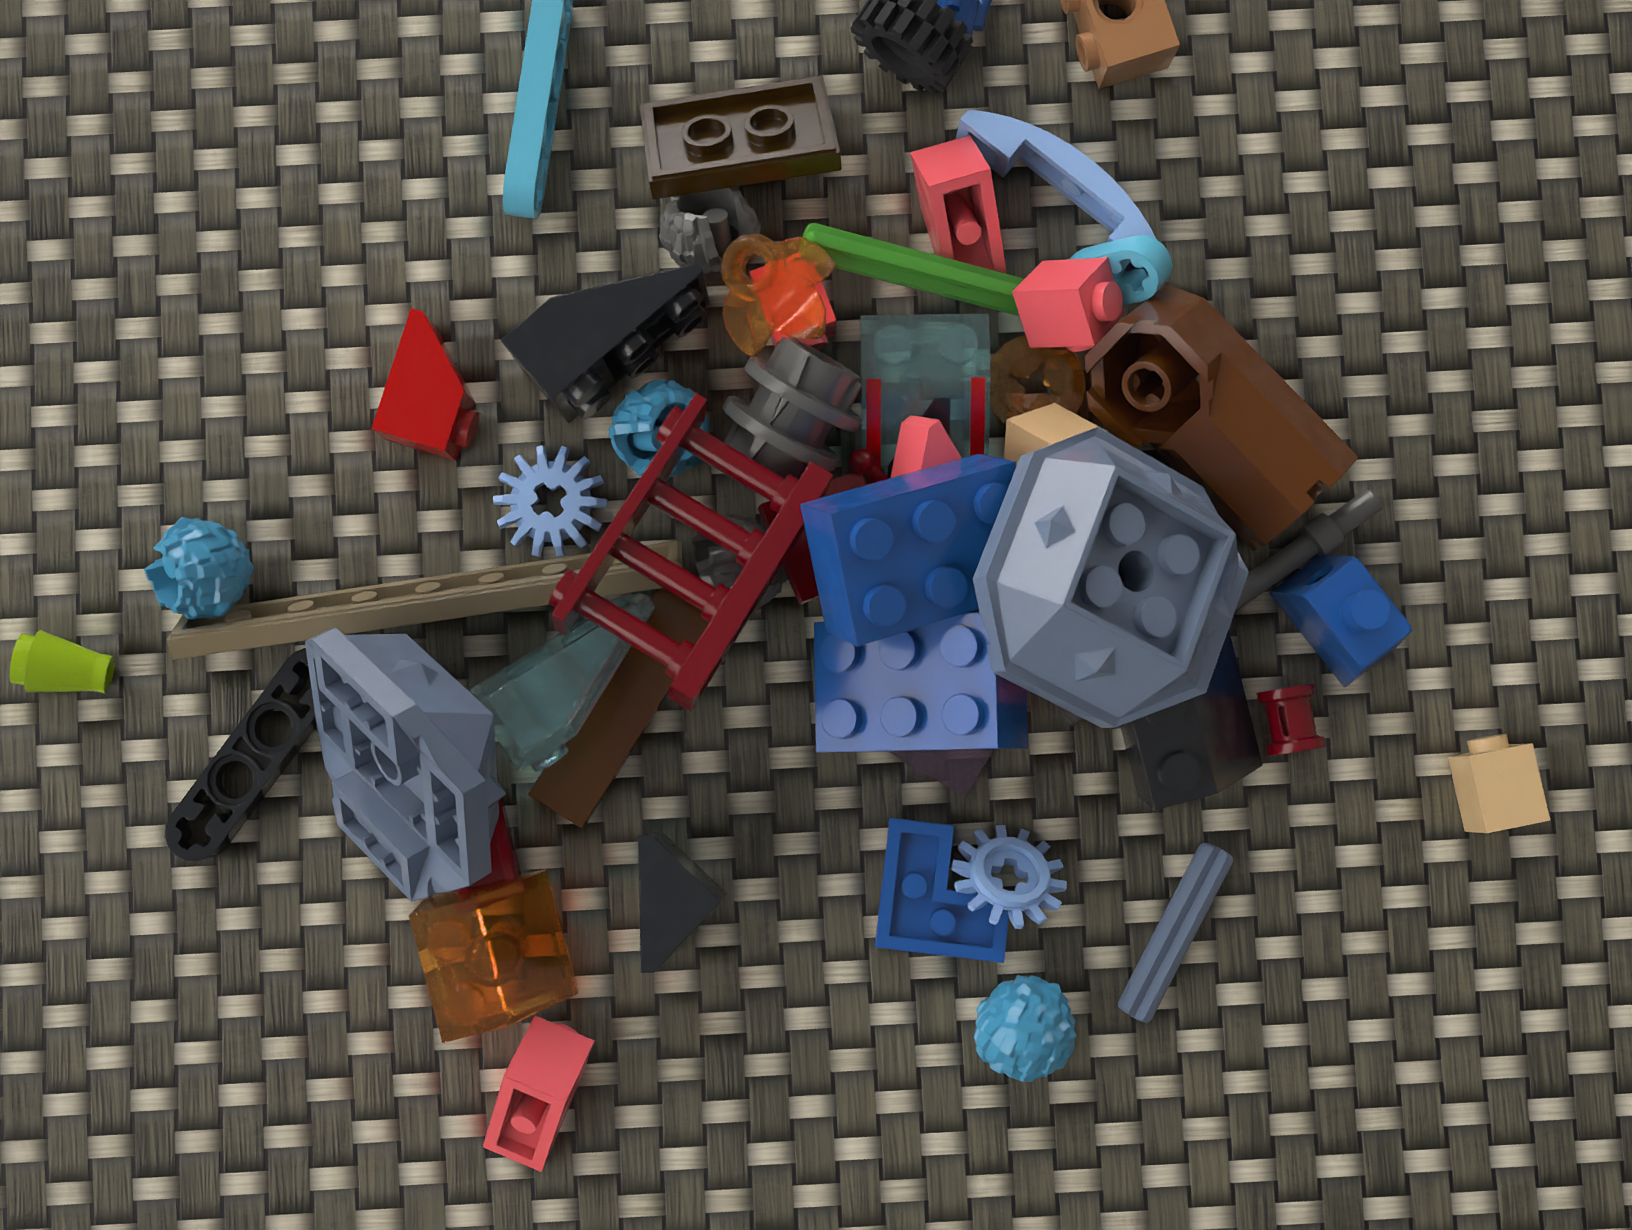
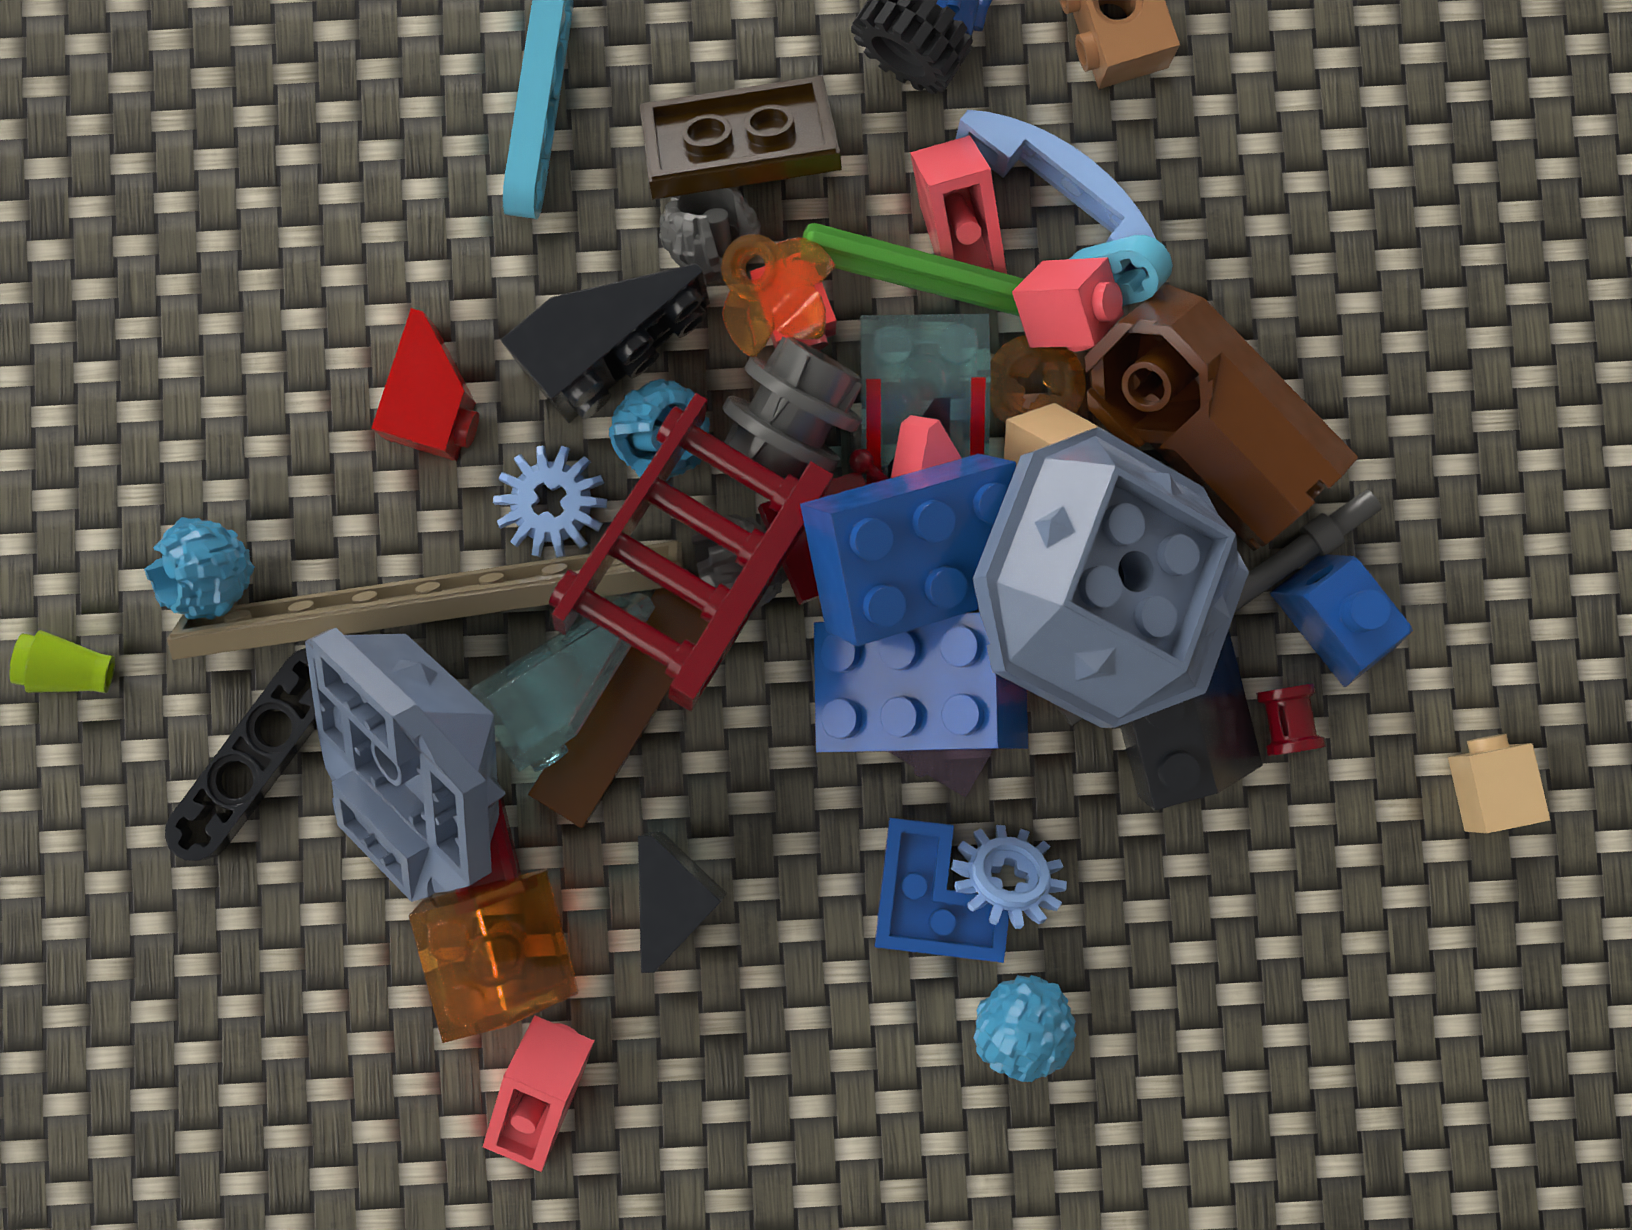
sand blue axle [1118,843,1233,1023] -> none

